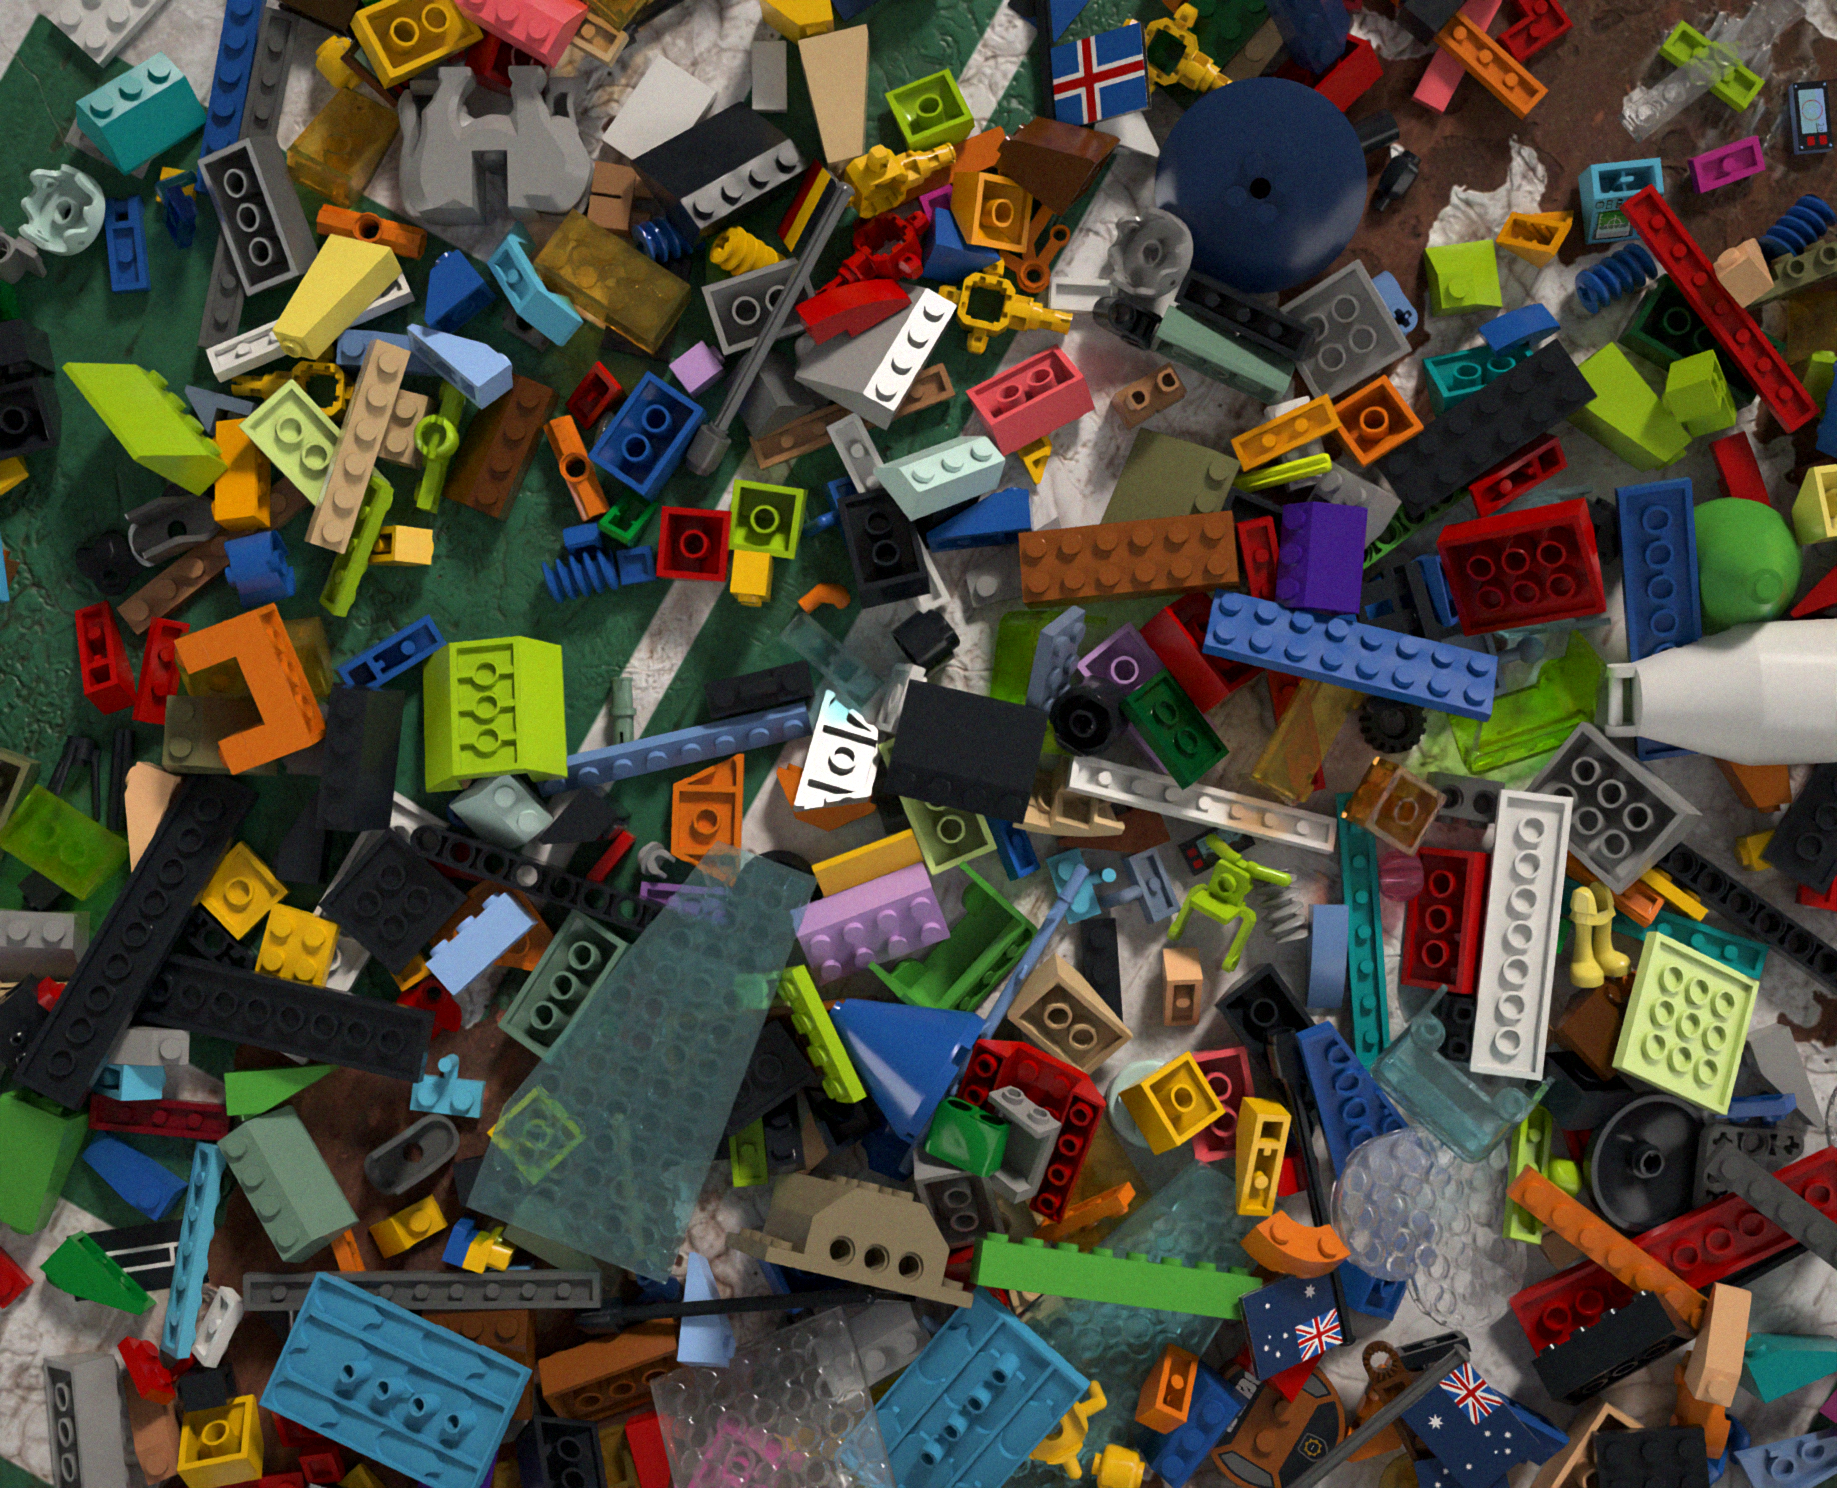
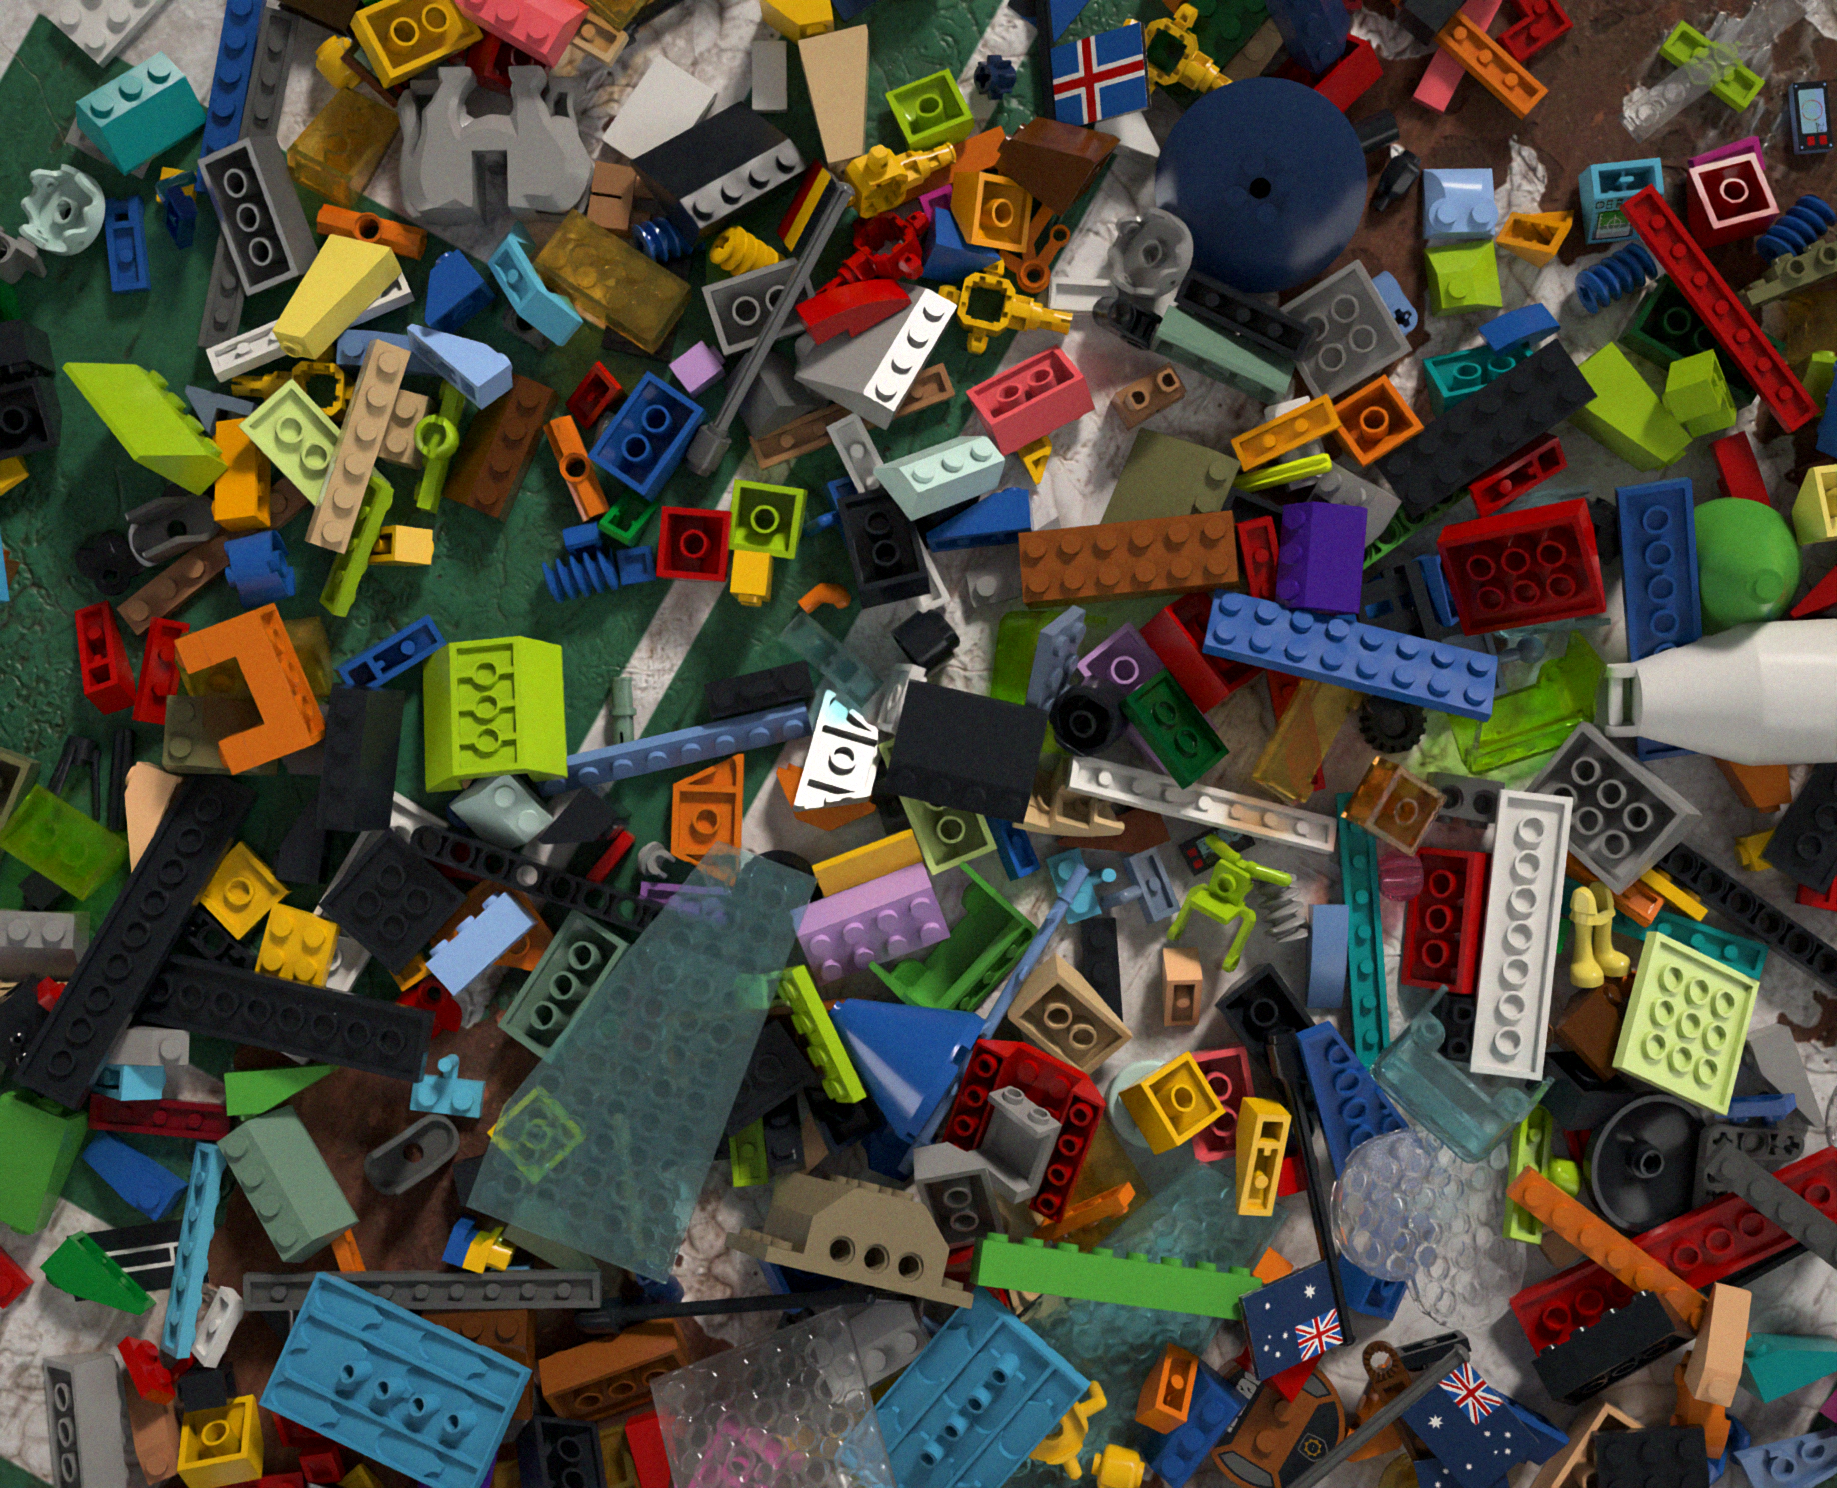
yellow slope [369,1194,448,1259] -> none
light blue slope [677,1252,736,1368] -> none
green piece [923,1096,1012,1177] -> none
orange brick [1239,1210,1351,1279] -> none
light nougat slope [1713,238,1775,308] -> none
none -> dark blue gear [974,55,1016,100]
none -> light blue slope [1422,168,1498,239]
none -> red slope [1686,153,1780,250]

